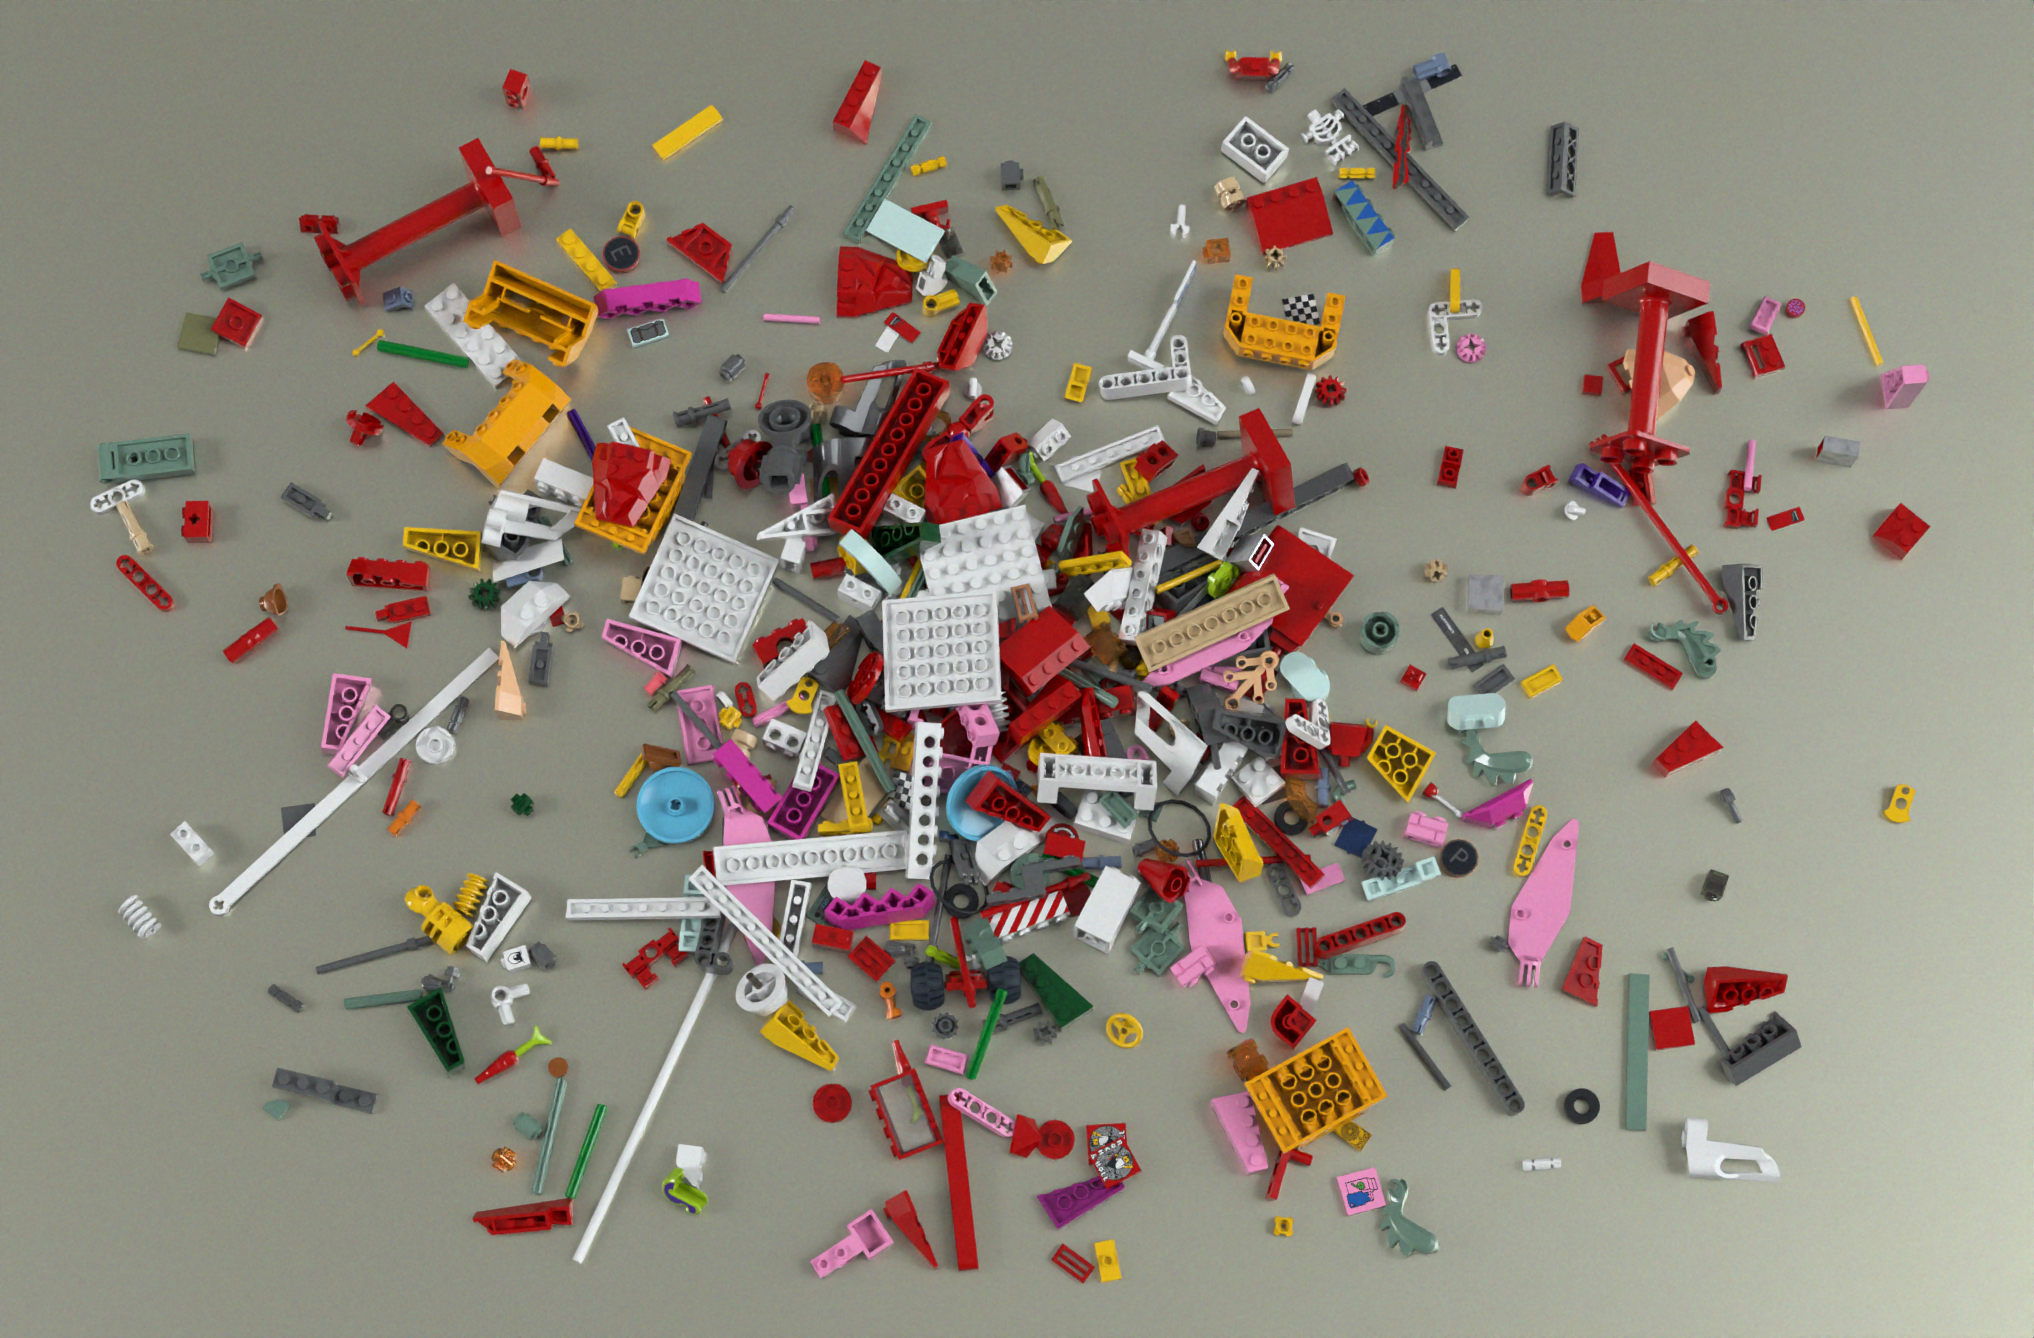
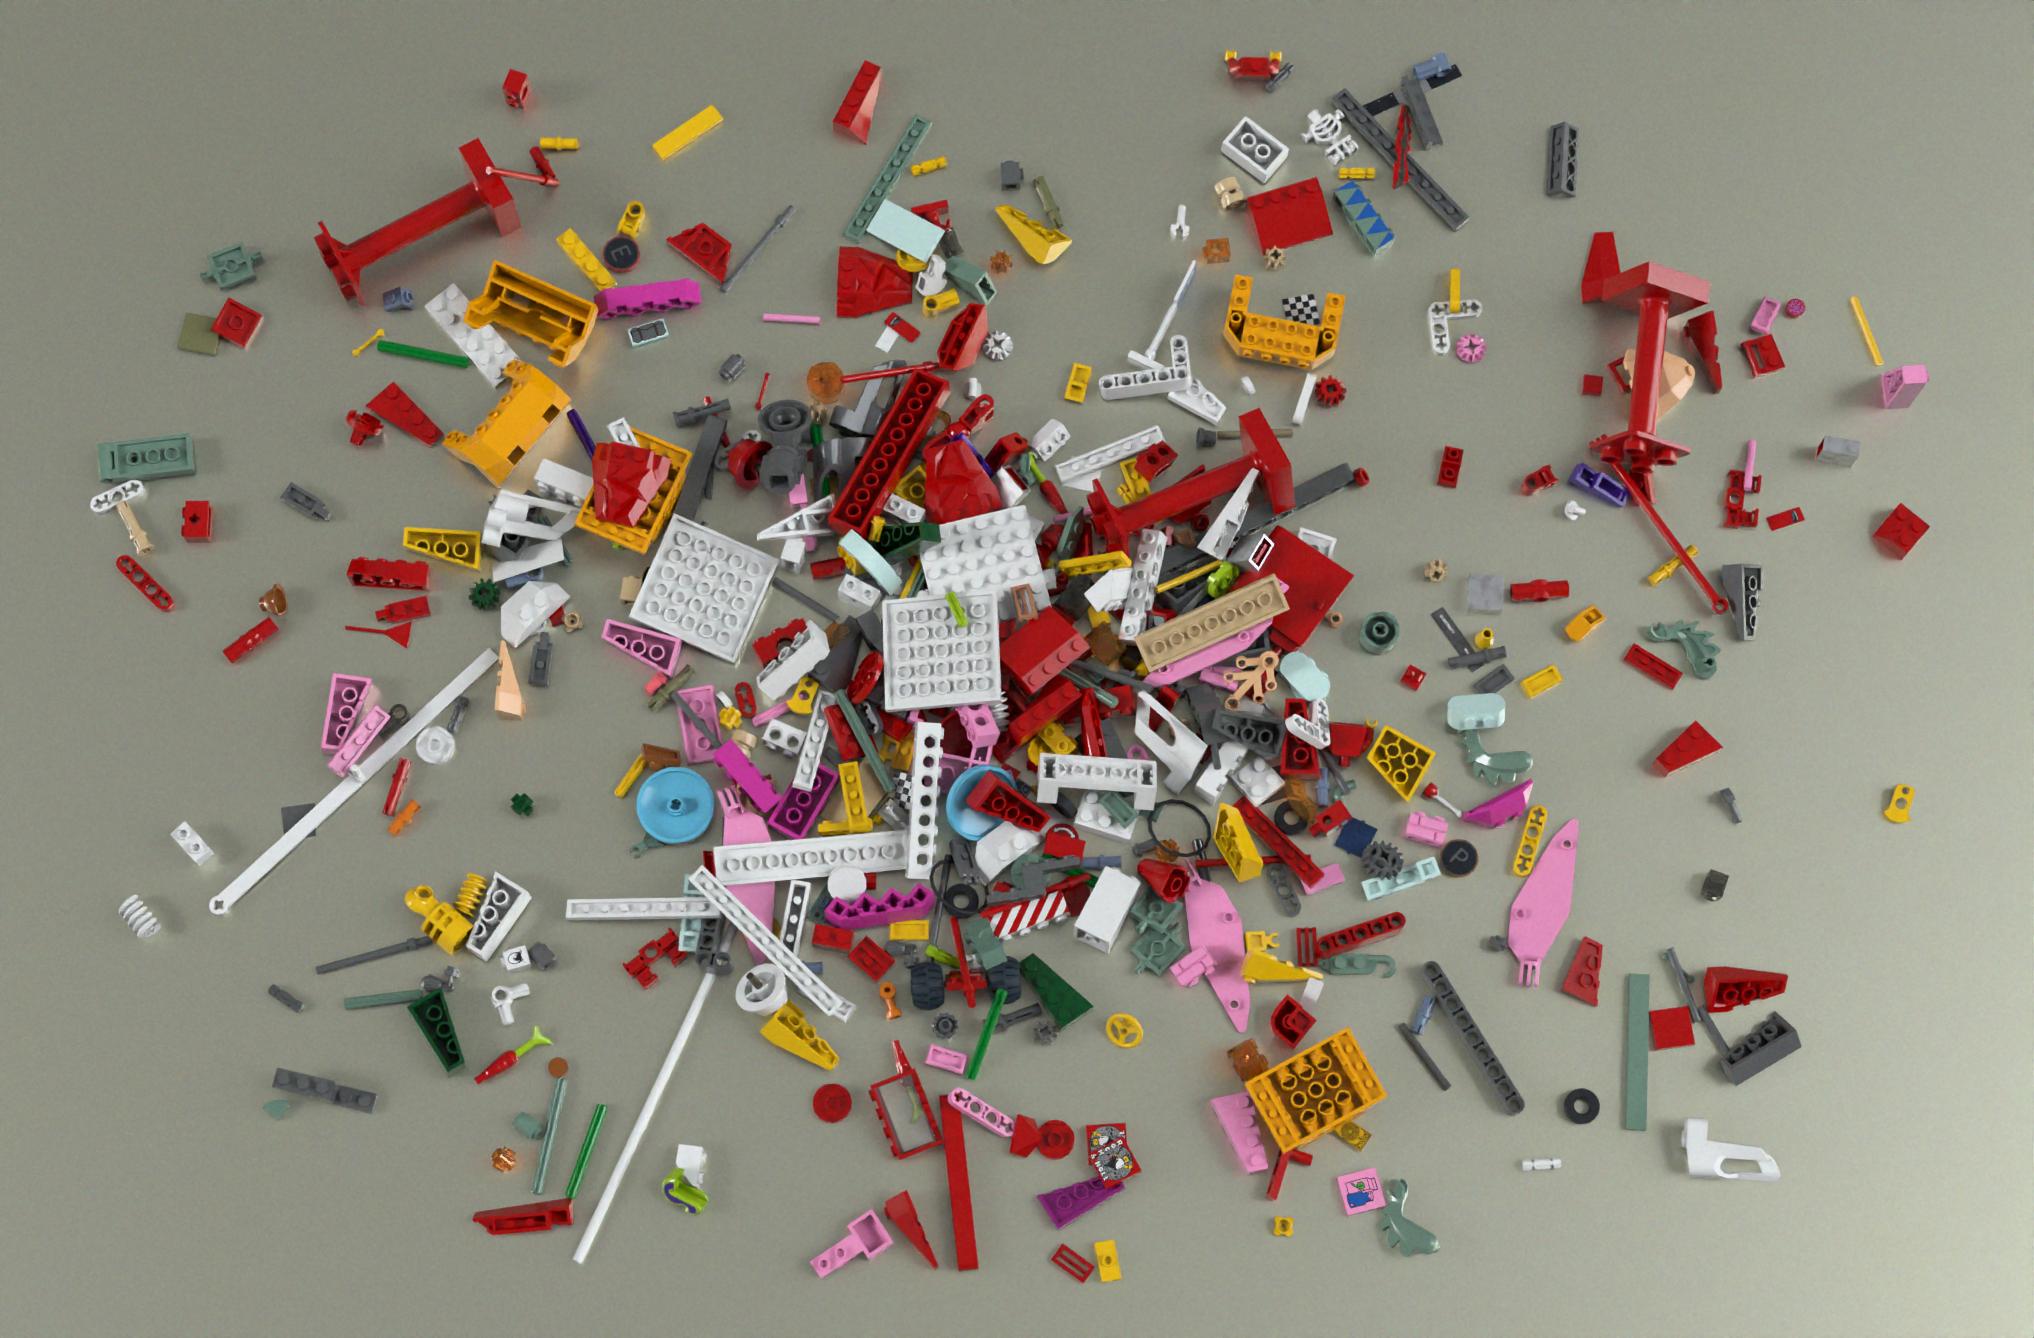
red hinge [299,214,339,234] -> none
dark blue tile [939,830,959,843] -> none
none -> yellow pin [868,516,886,542]
none -> lime axle [945,592,968,628]

